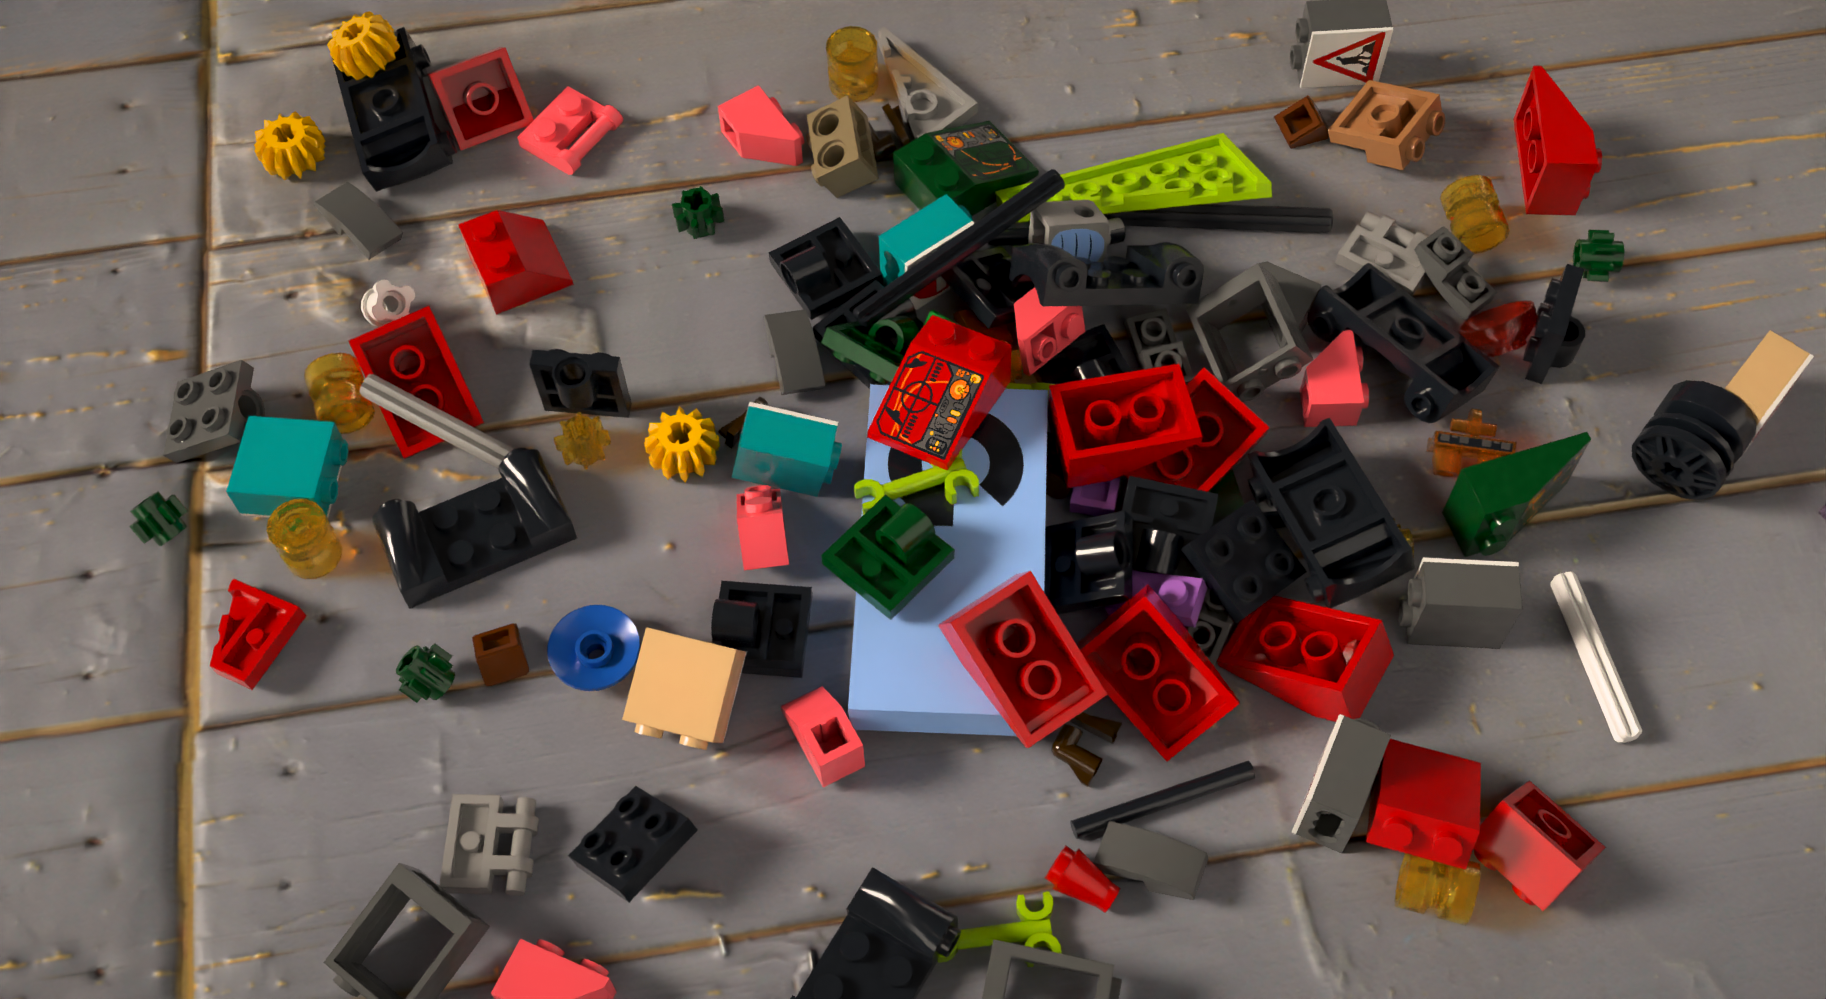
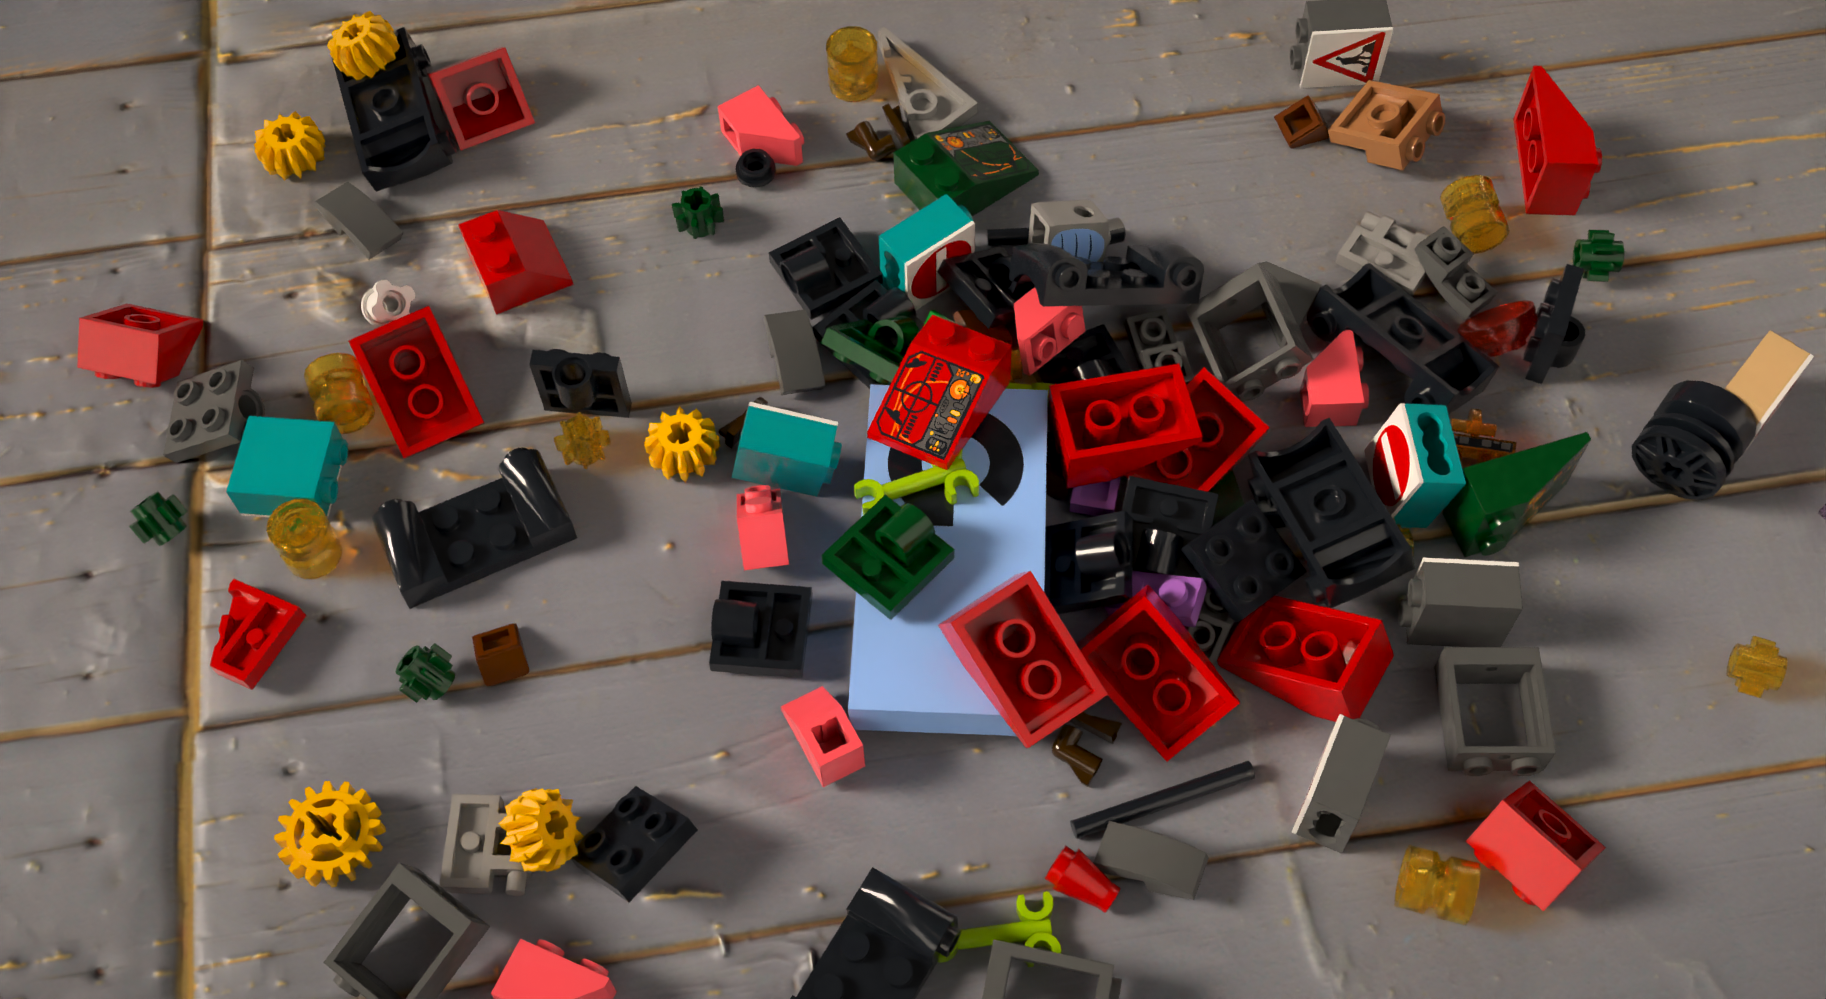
light grey axle [359,374,514,468] -> none
coral plate [517,86,623,175] -> none
blue dish [547,605,640,691] -> none
tan piece [622,627,747,750] -> none
dark tan brick [806,95,879,198] -> none
black axle [853,169,1065,328] -> none
lime wing [995,133,1272,223] -> none
black axle [1104,204,1333,232] -> none
red brick [1366,739,1481,870] -> none
white axle [1550,571,1642,743] -> none
none -> red slope [77,304,203,388]
none -> yellow gear [274,781,386,888]
none -> yellow gear [498,788,584,872]
none -> black plate [735,149,776,188]
none -> piece [1364,403,1466,528]
none -> dark grey window [1434,647,1556,776]
none -> clear yellow gear [1726,636,1788,698]

